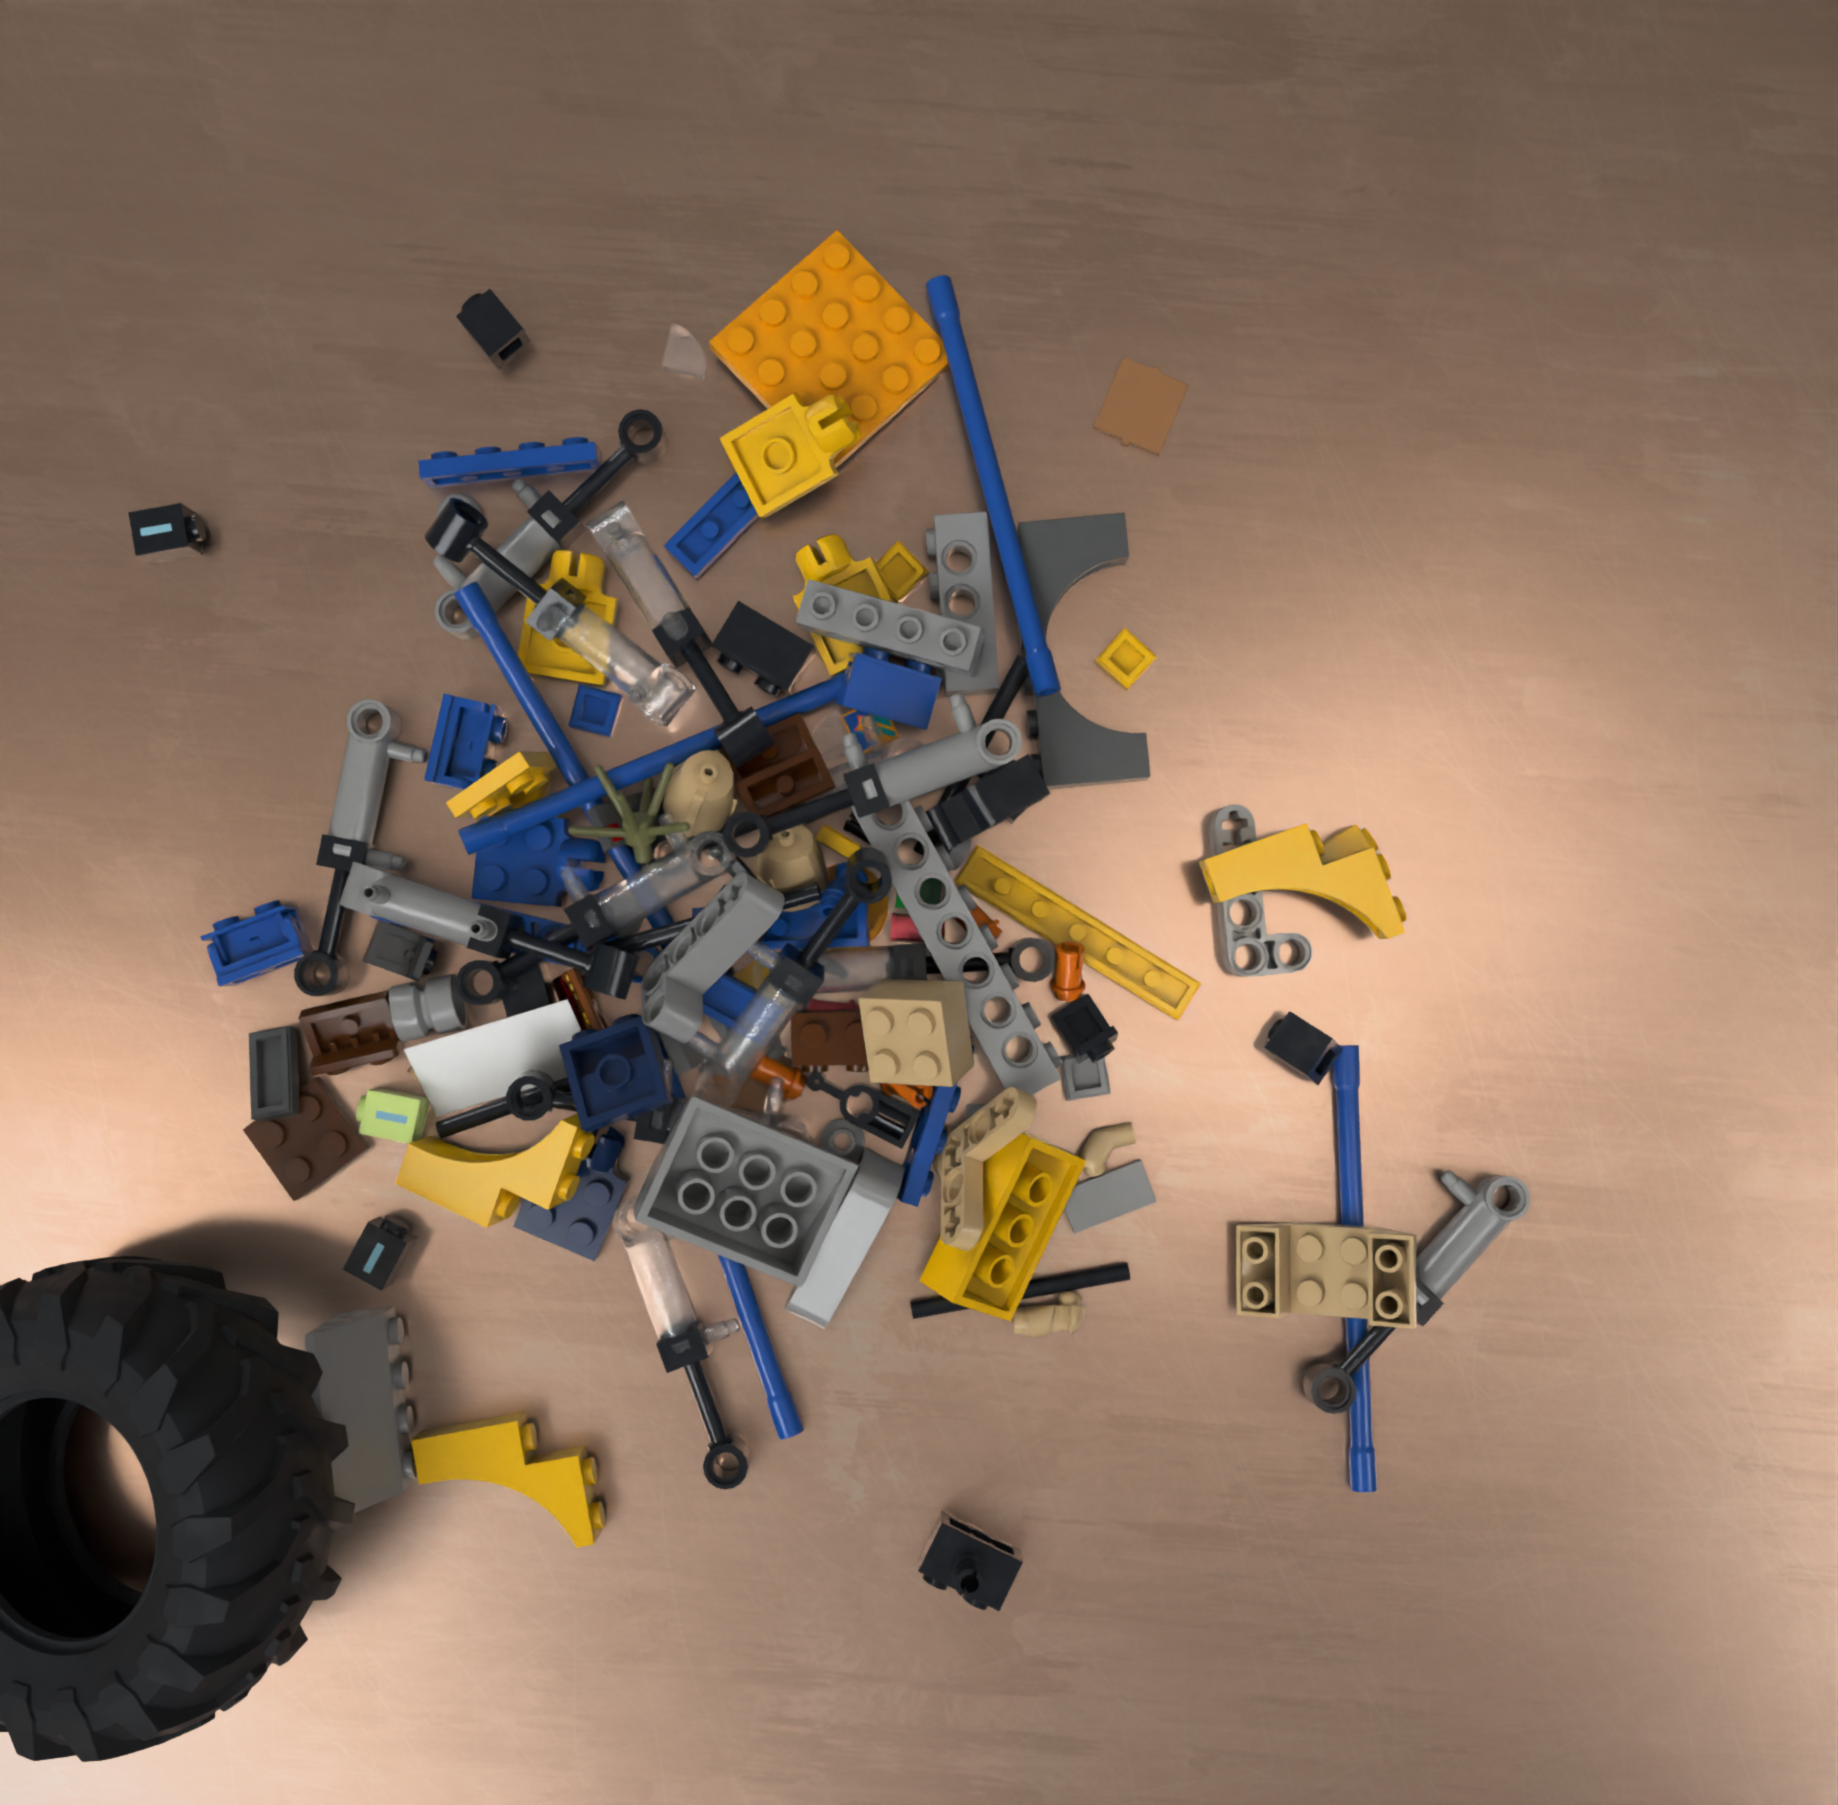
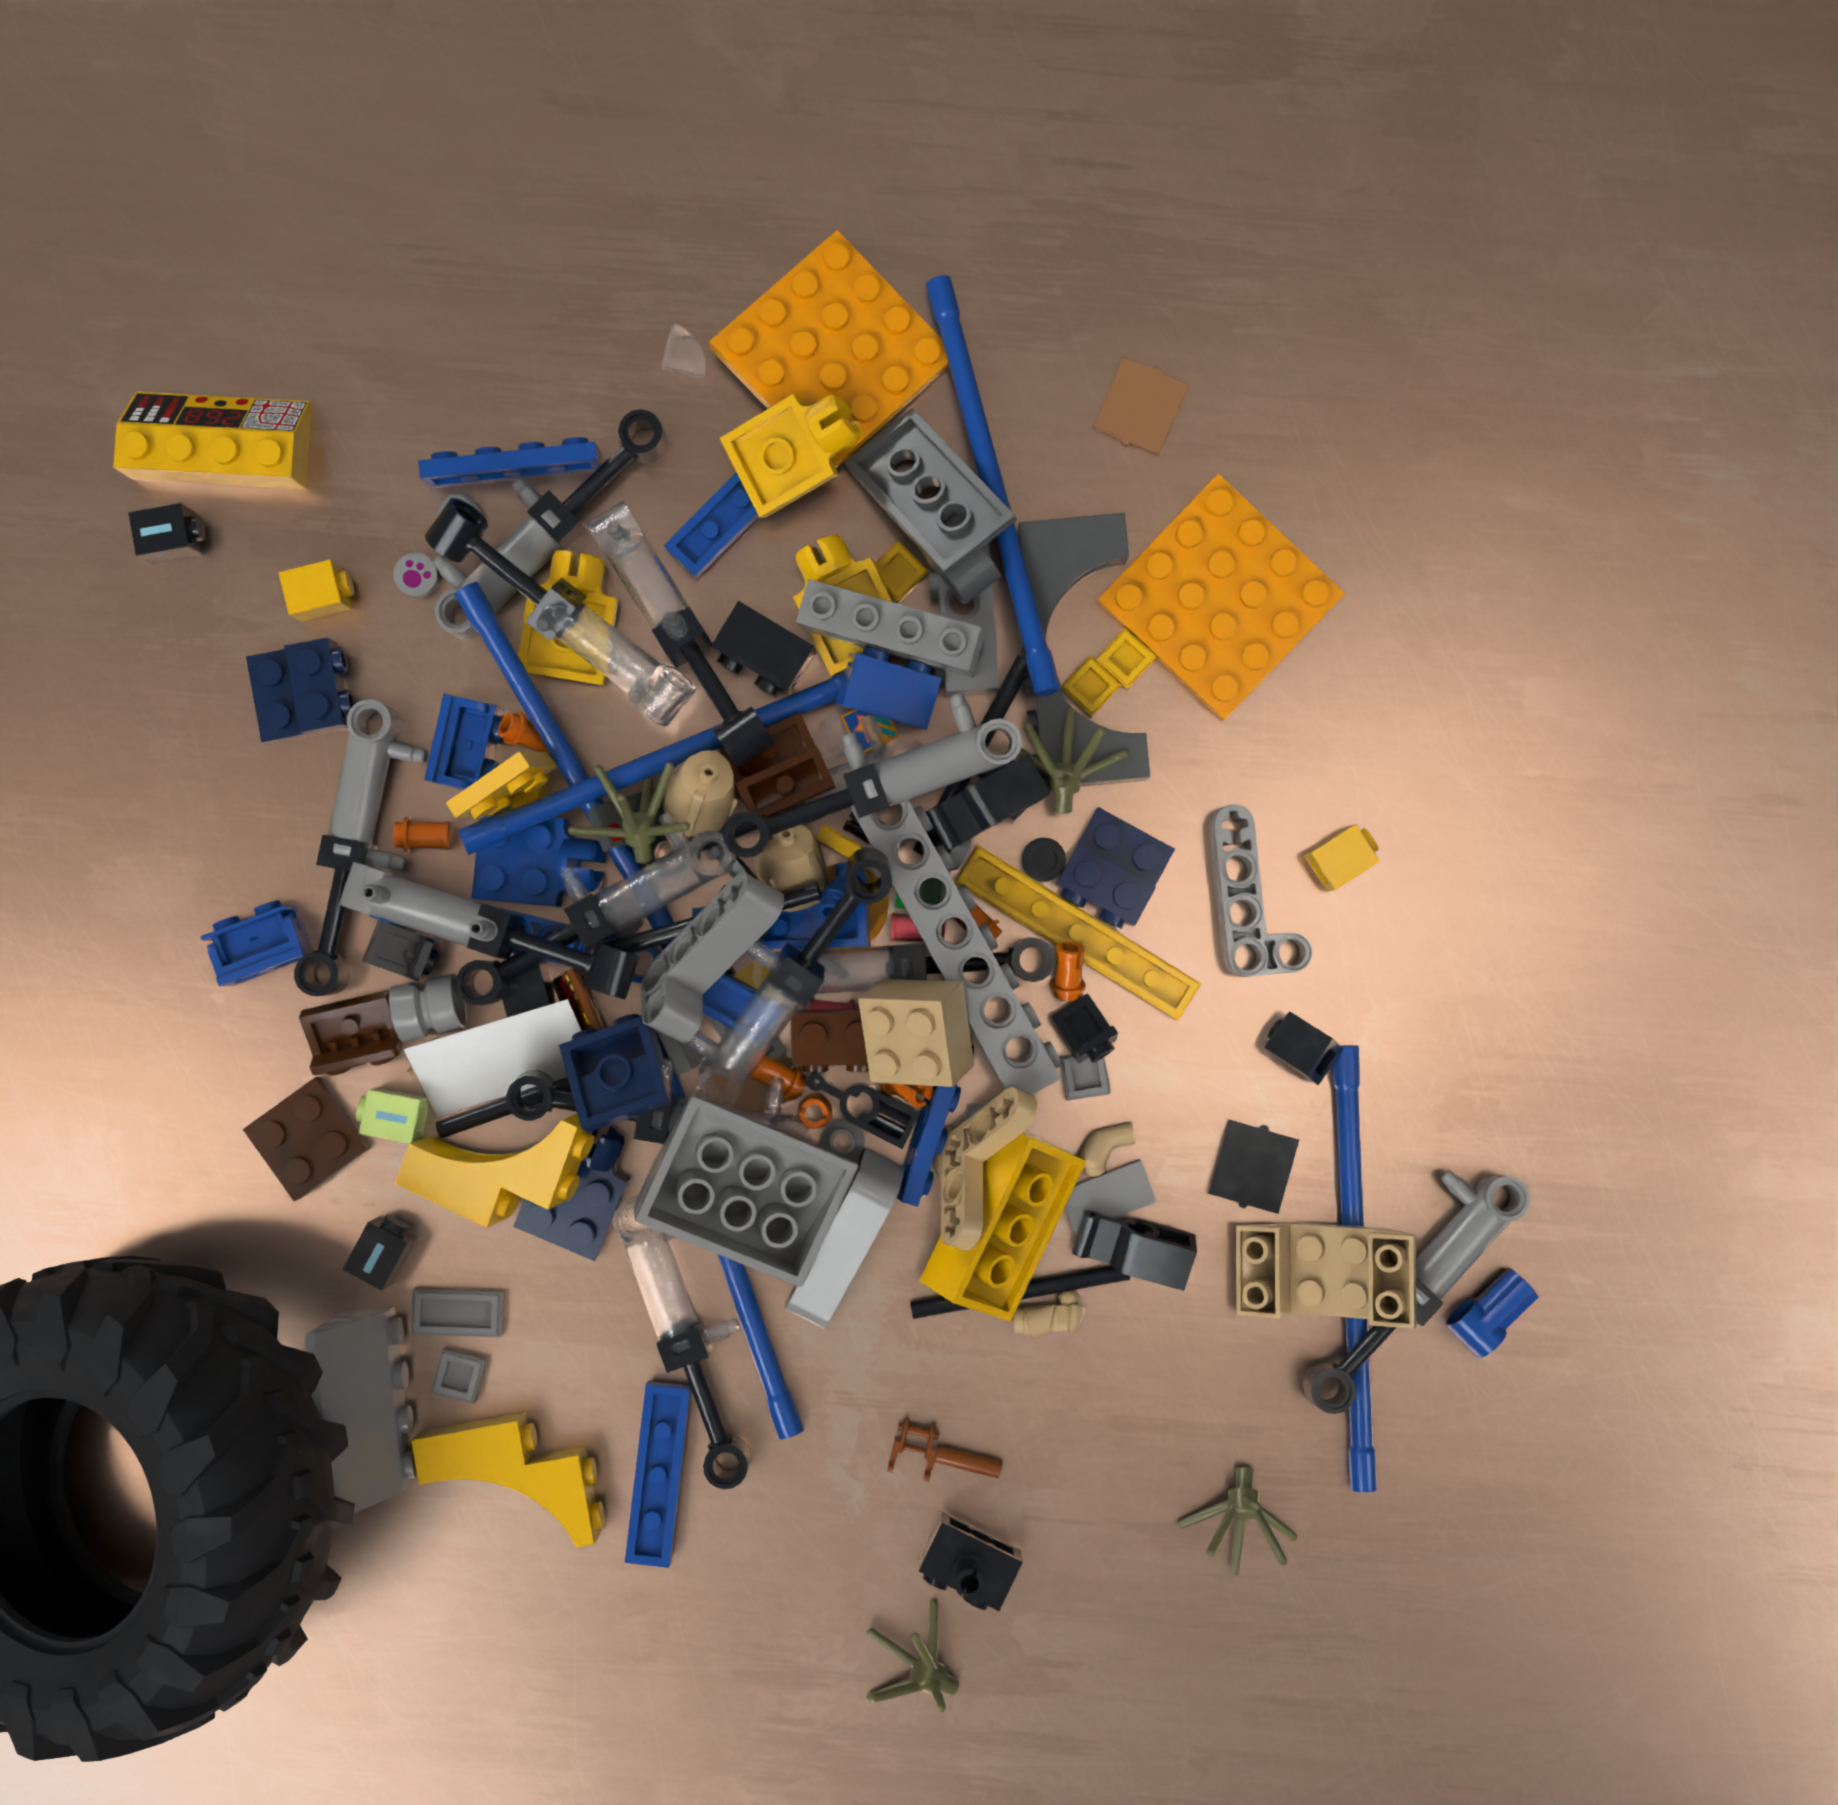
dark grey tile [249,1026,300,1122] -> none
black brick [456,289,531,369] -> none
blue tile [568,684,624,739] -> none
yellow arch [1199,823,1407,939] -> none
none -> yellow slope [113,391,312,489]
none -> dark blue plate [246,638,355,744]
none -> yellow brick [278,559,355,622]
none -> light grey tile [393,552,440,599]
none -> orange pin [393,817,451,852]
none -> light grey tile [411,1287,504,1337]
none -> light grey tile [431,1347,488,1404]
none -> orange pin [498,711,550,755]
none -> blue plate [625,1381,691,1568]
none -> orange pin [797,1094,833,1129]
none -> dark grey hinge [844,408,1017,605]
none -> olive plant [866,1600,959,1712]
none -> dark orange piece [887,1417,1003,1482]
none -> olive plant [1008,707,1129,814]
none -> black tile [1021,838,1066,882]
none -> dark blue plate [1055,807,1175,930]
none -> yellow tile [1061,655,1122,718]
none -> black piece [1072,1210,1197,1291]
none -> light orange plate [1096,473,1345,722]
none -> olive plant [1178,1467,1297,1575]
none -> black piece [1207,1119,1299,1214]
none -> blue piece [1446,1268,1539,1358]

